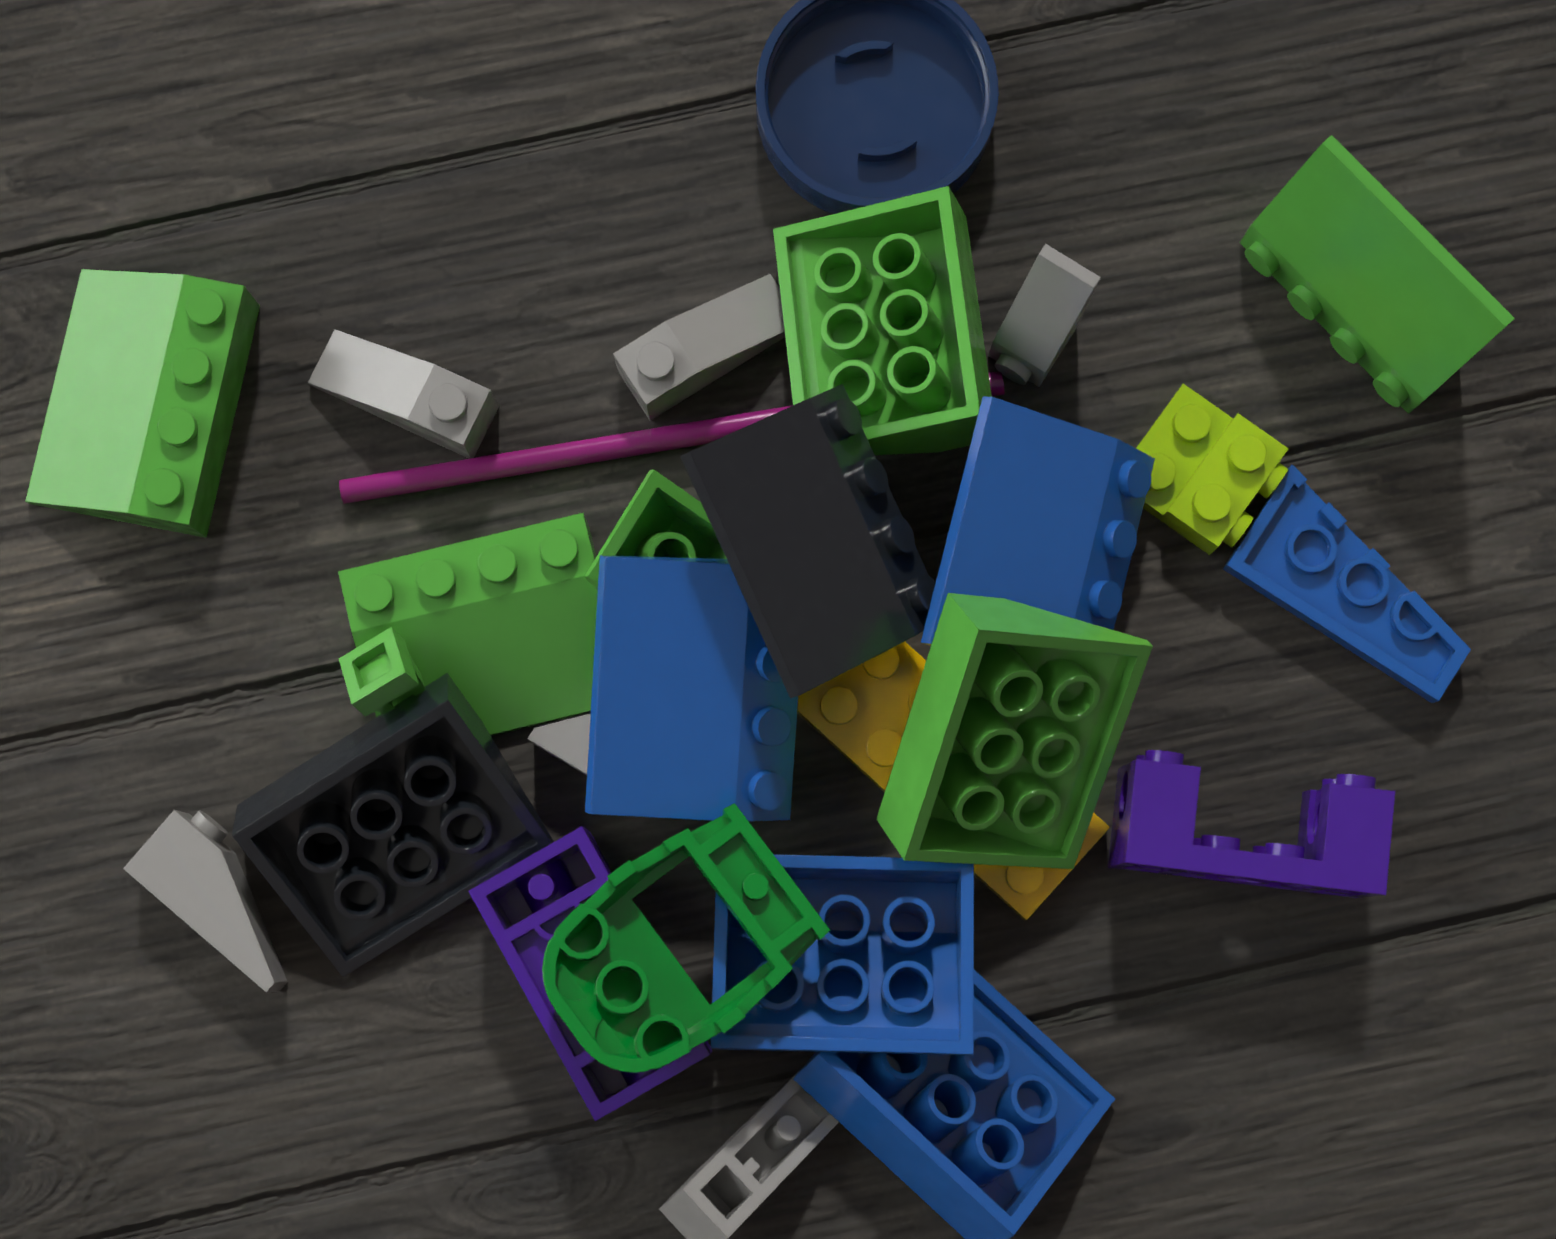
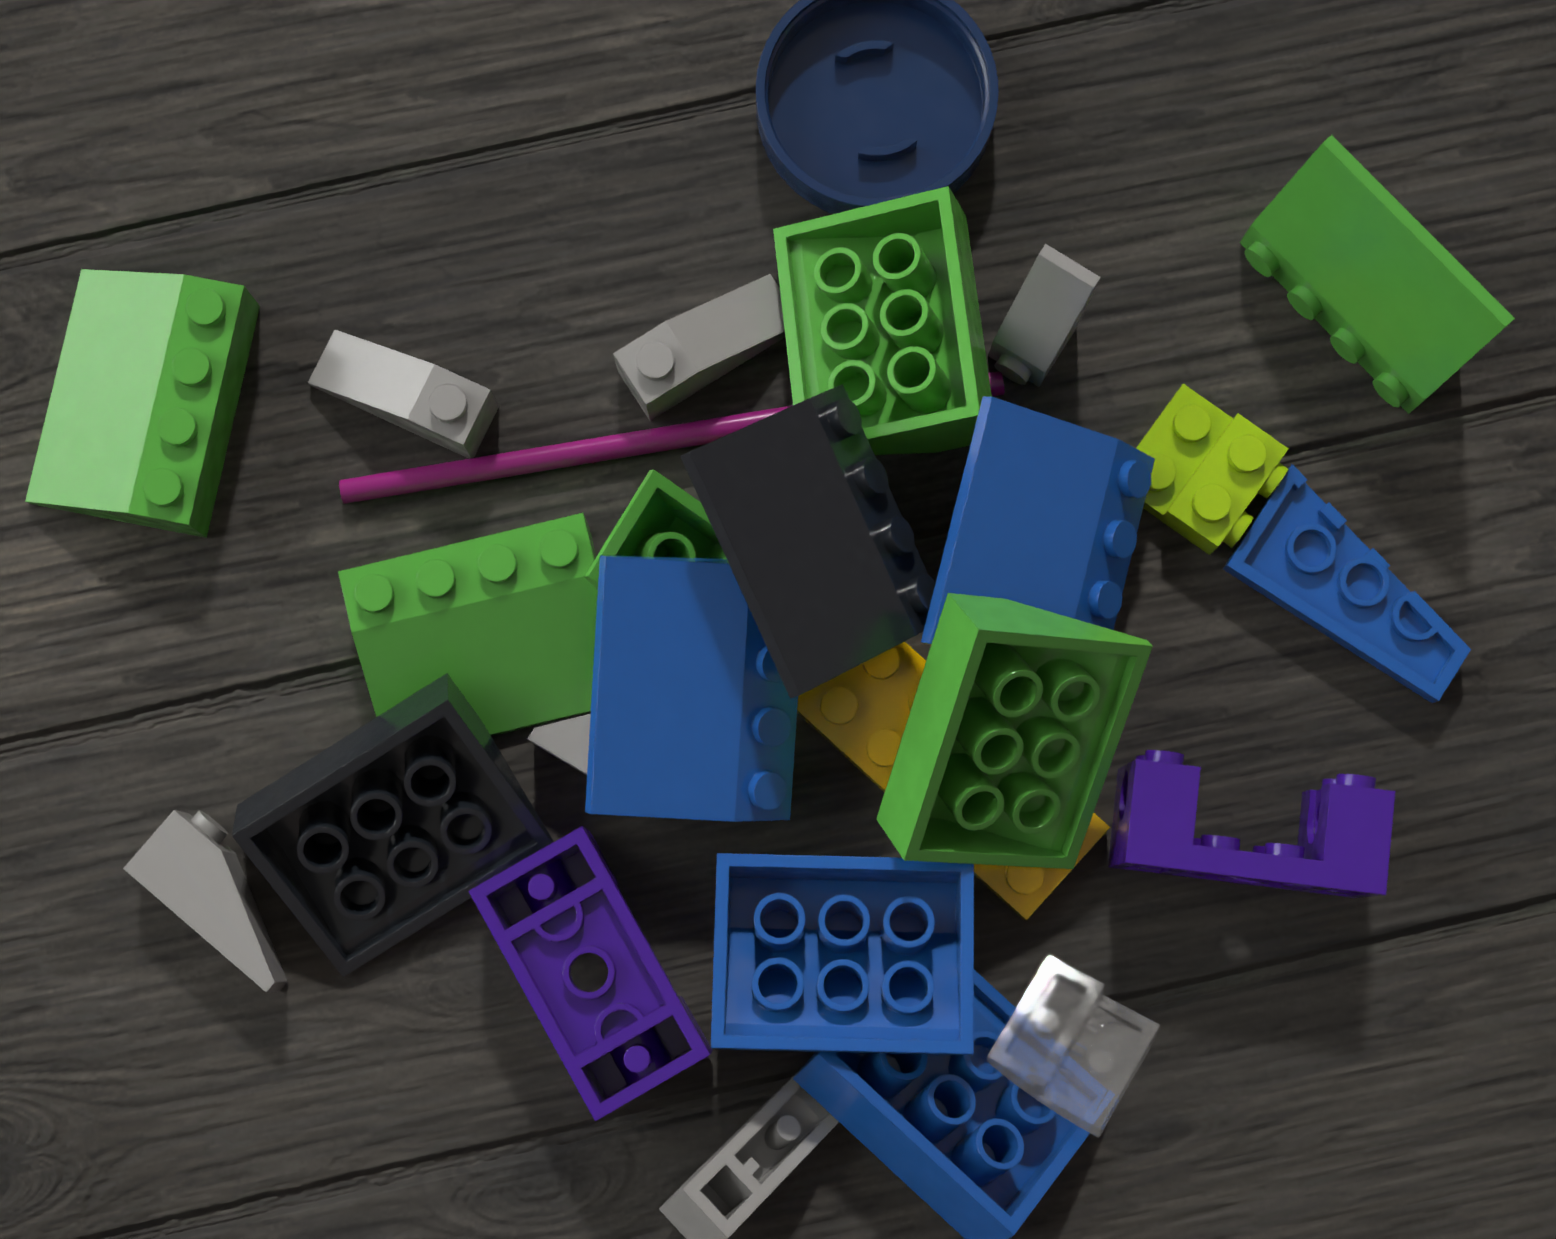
bright green tile [339,627,426,717] -> none
green slope [542,803,830,1073] -> none
none -> clear slope [987,956,1160,1138]

